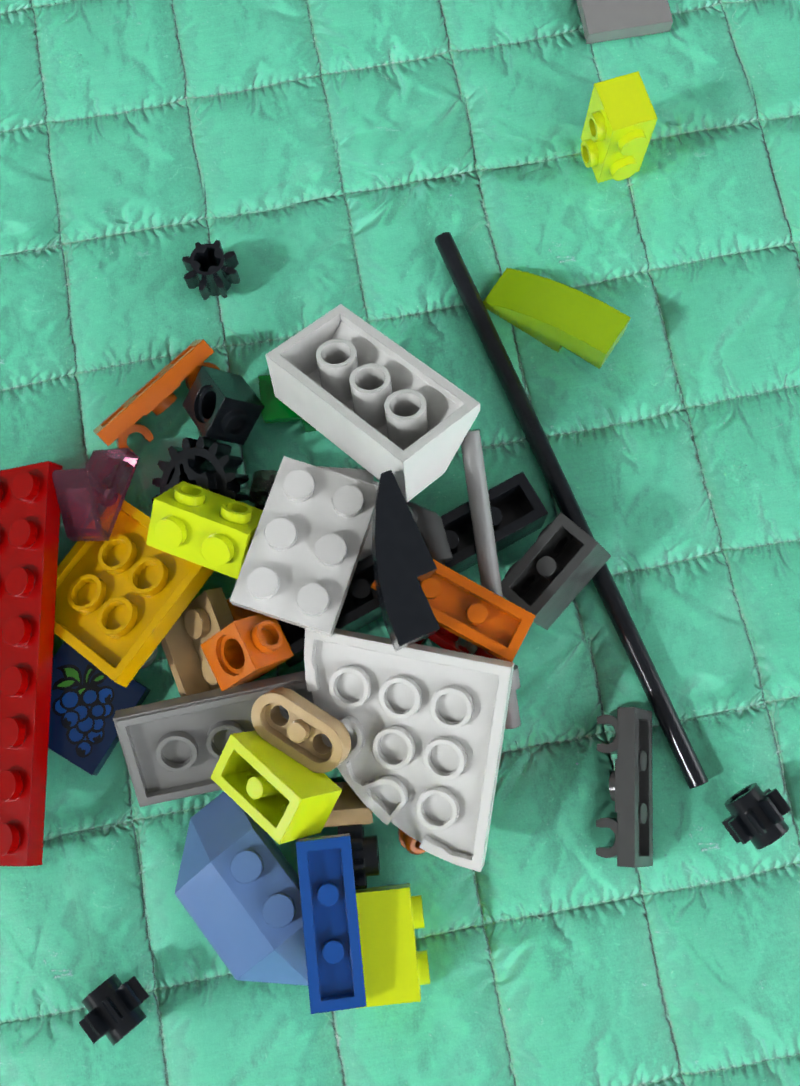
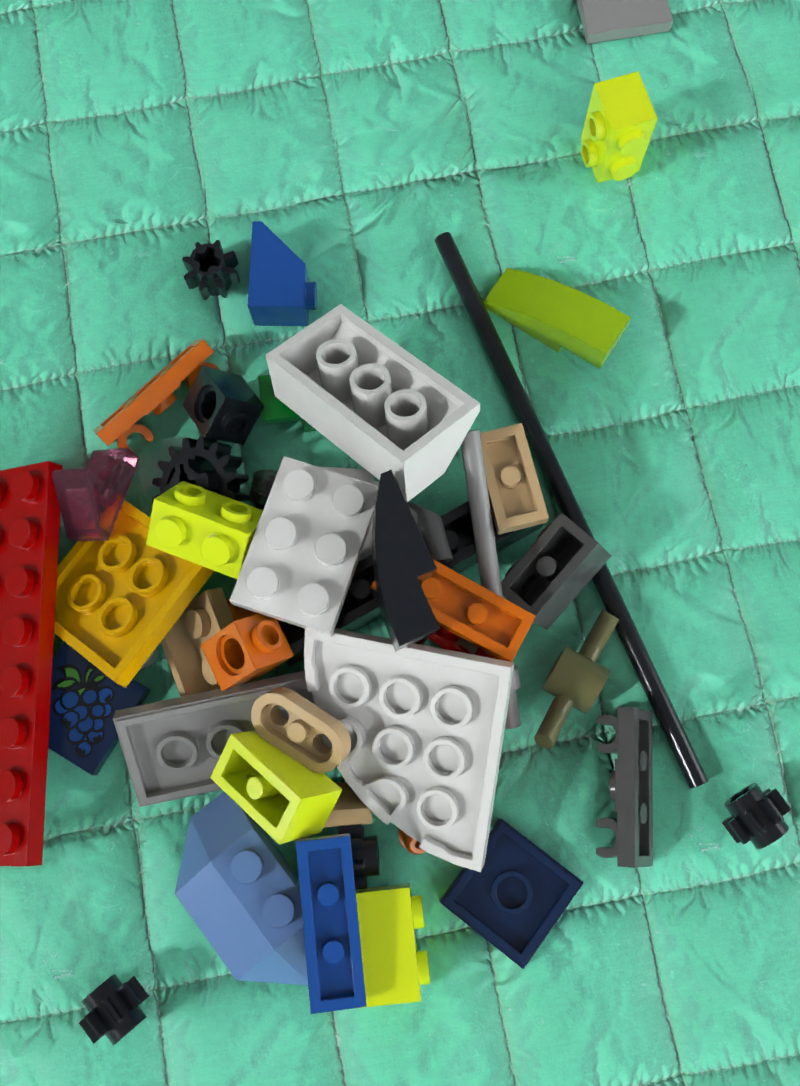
none -> blue slope [248,221,317,326]
none -> dark blue tile [439,818,584,969]
none -> tan plate [480,423,549,535]
none -> olive piece [534,610,620,749]

